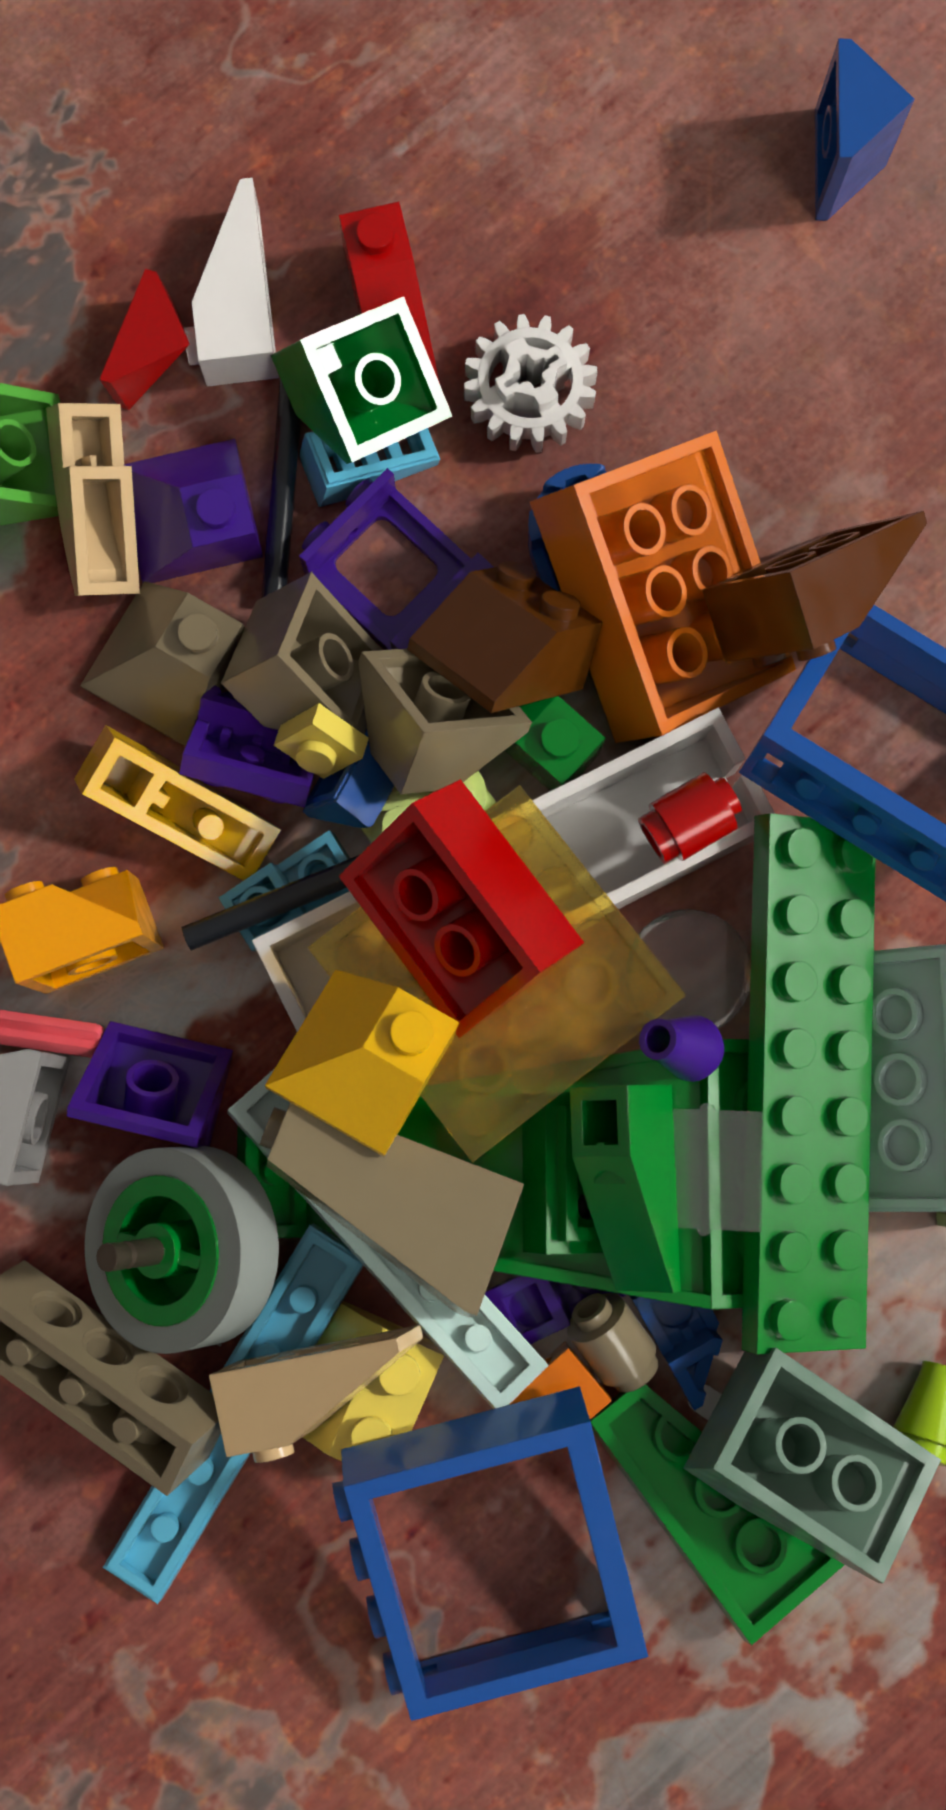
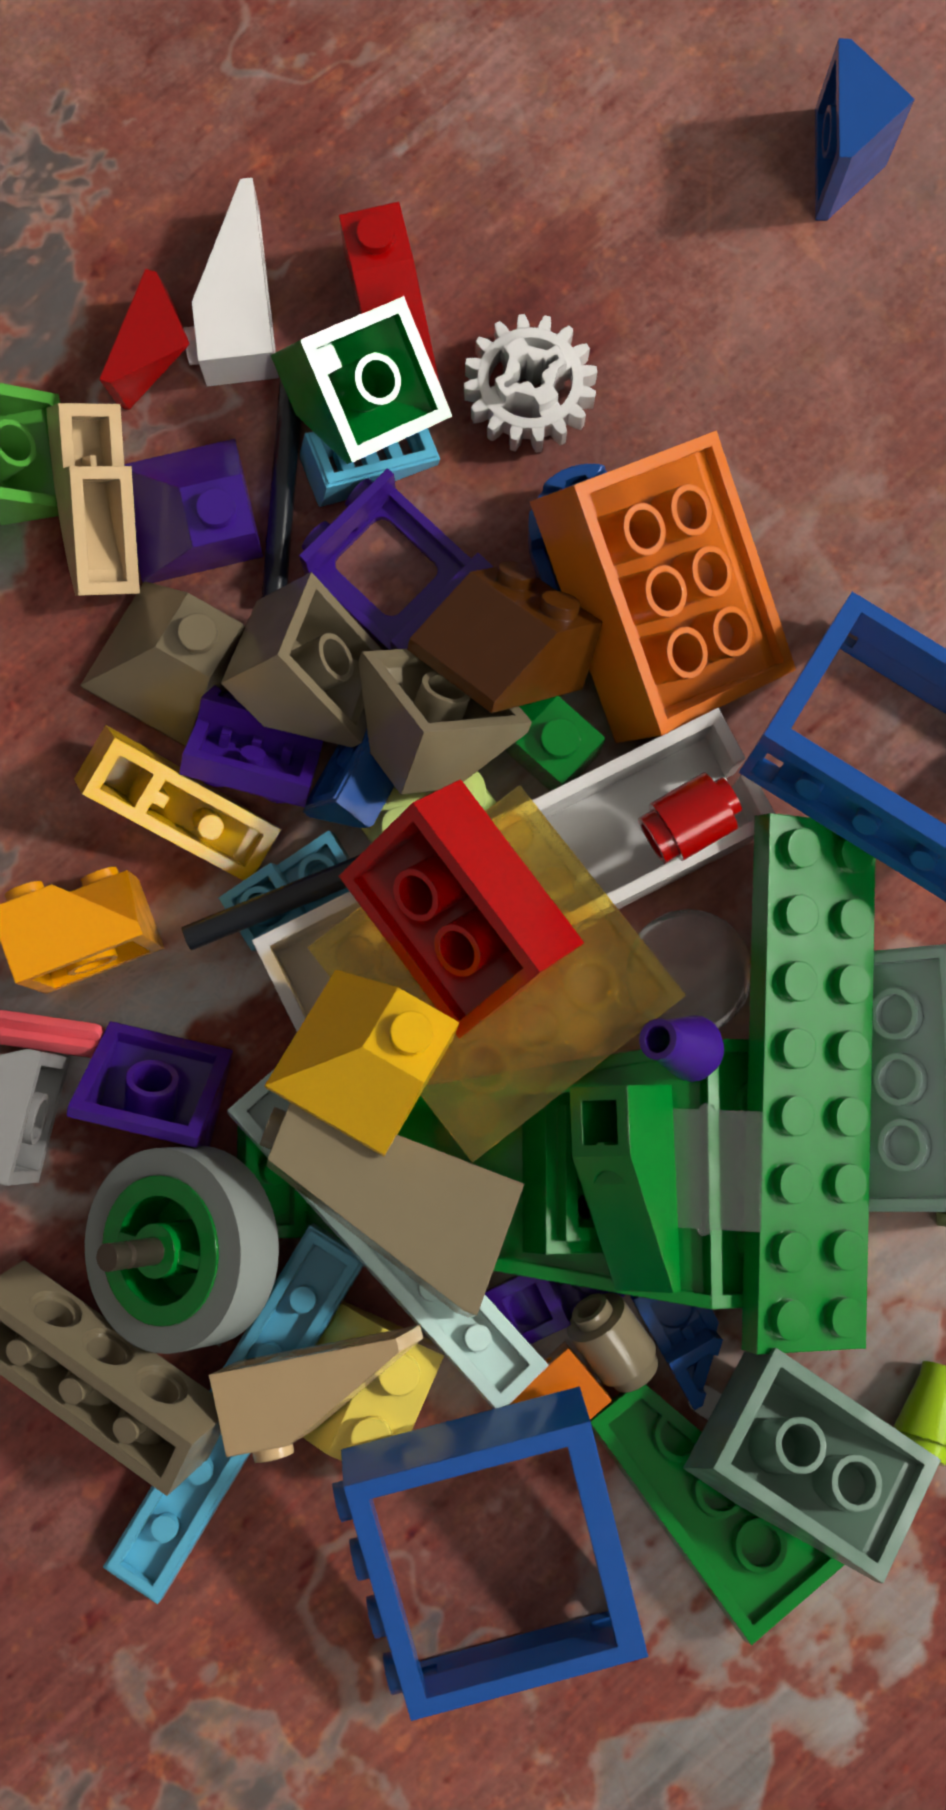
light yellow plate [274,703,369,779] -> none
reddish brown slope [702,511,927,667] -> none

